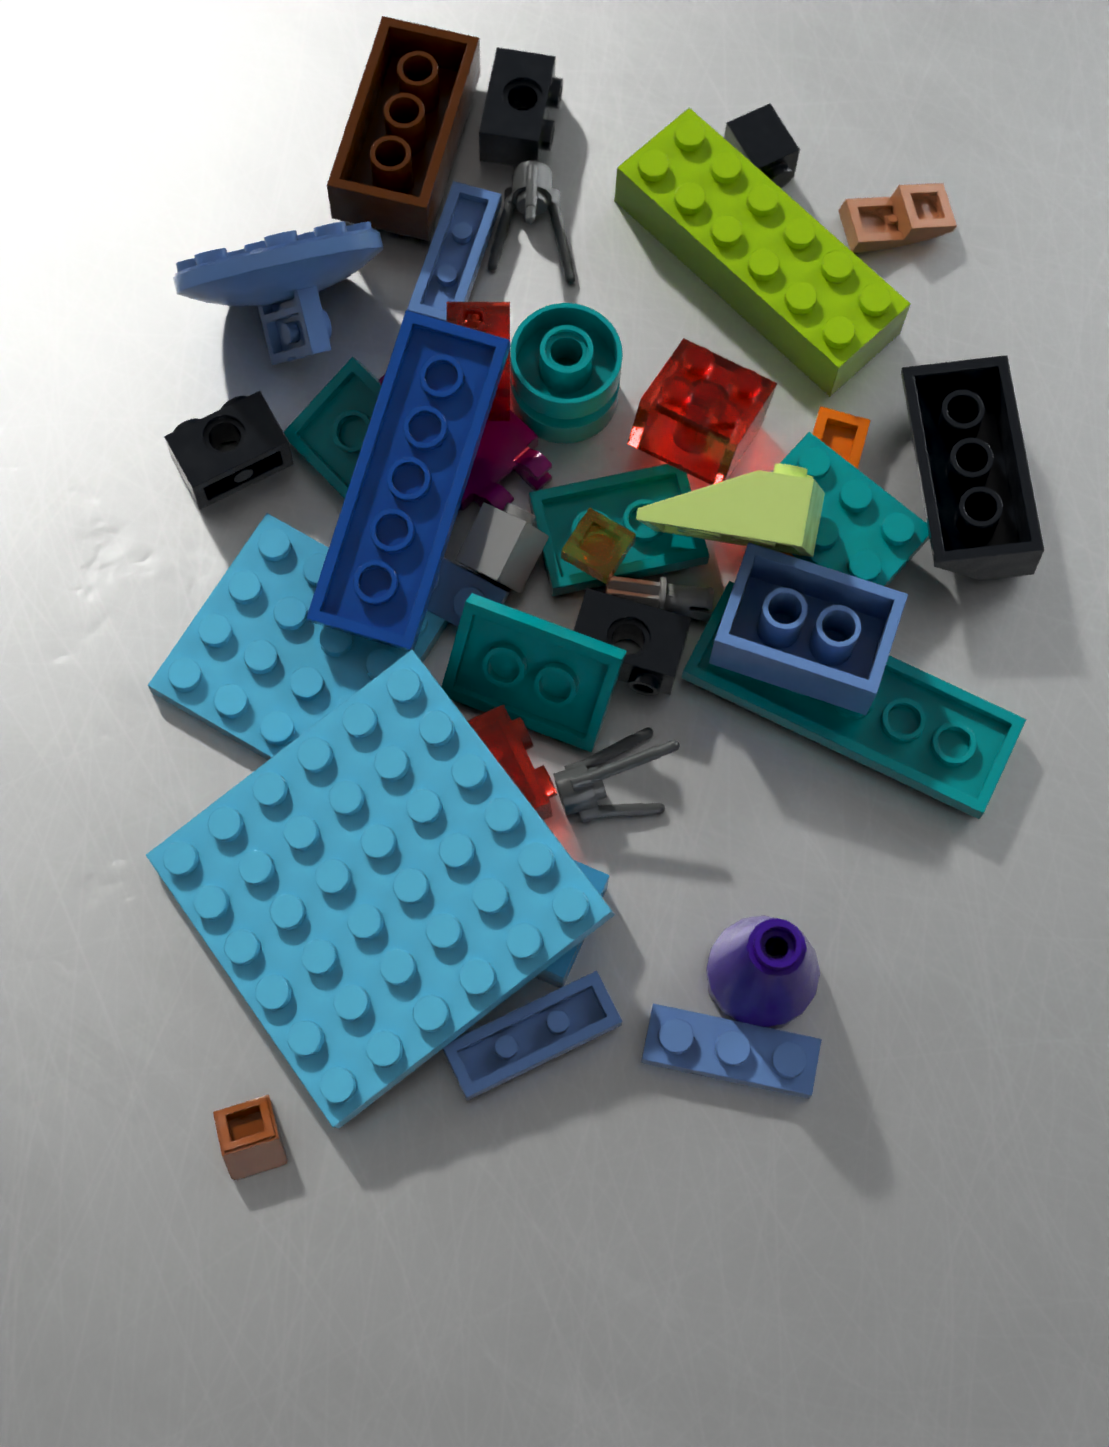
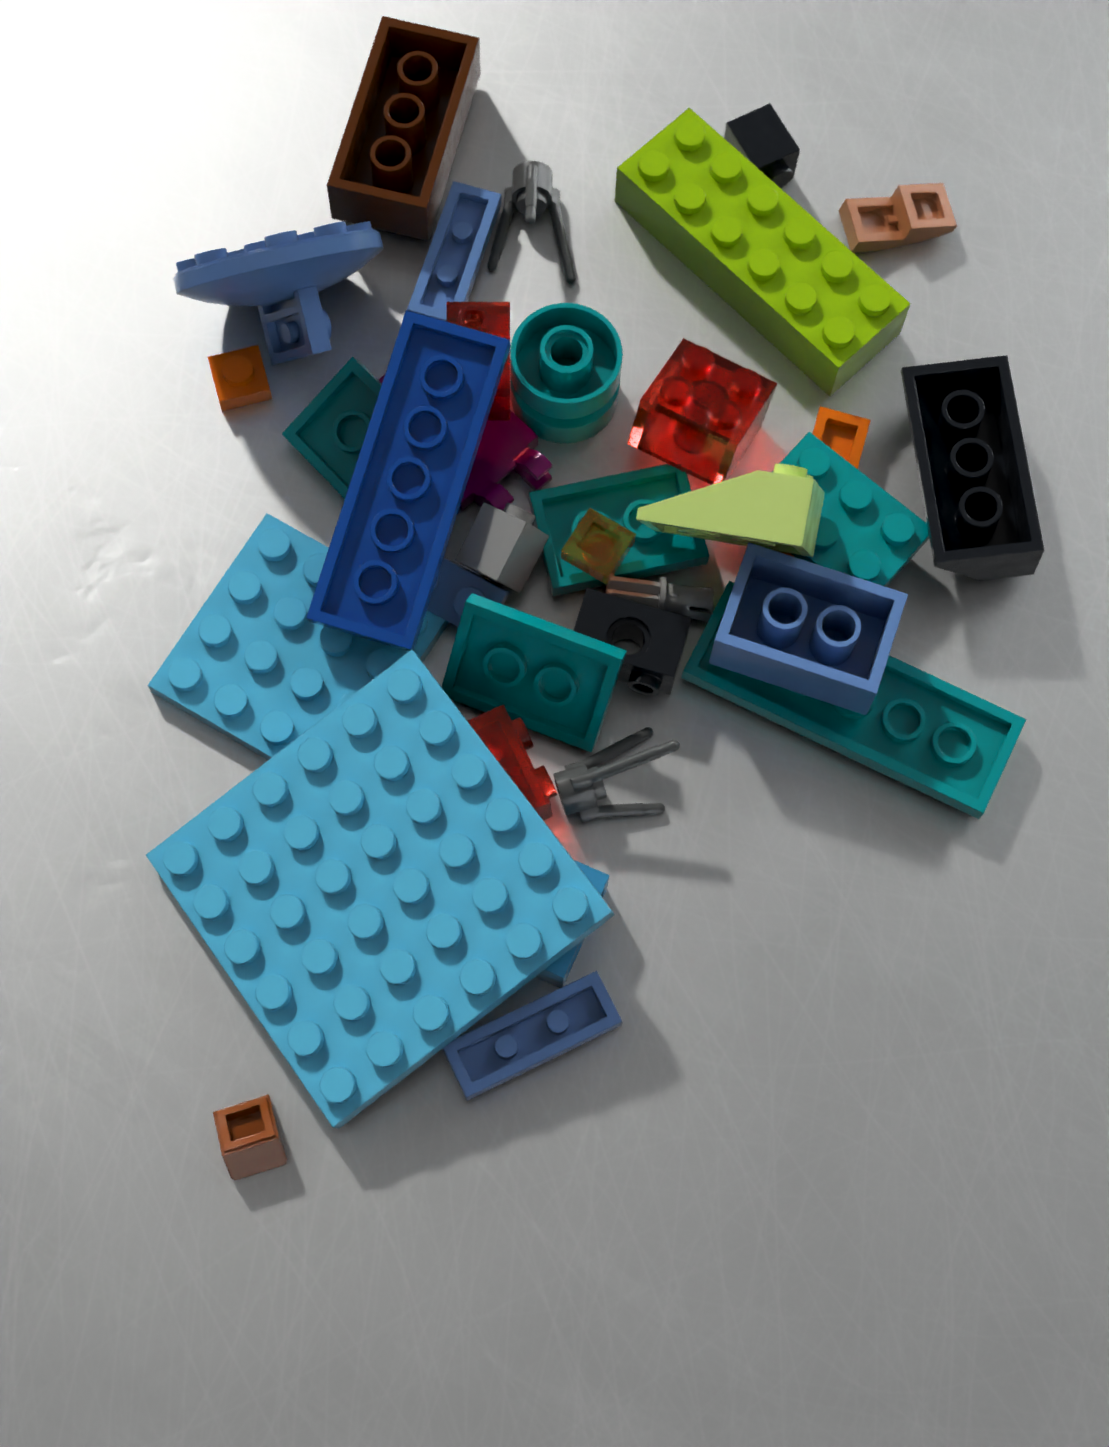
black brick [164,391,294,510] -> none
black brick [479,47,563,166] -> none
medium blue plate [641,1003,822,1099] -> none
dark purple cone [706,915,820,1029] -> none
none -> orange plate [208,345,272,411]

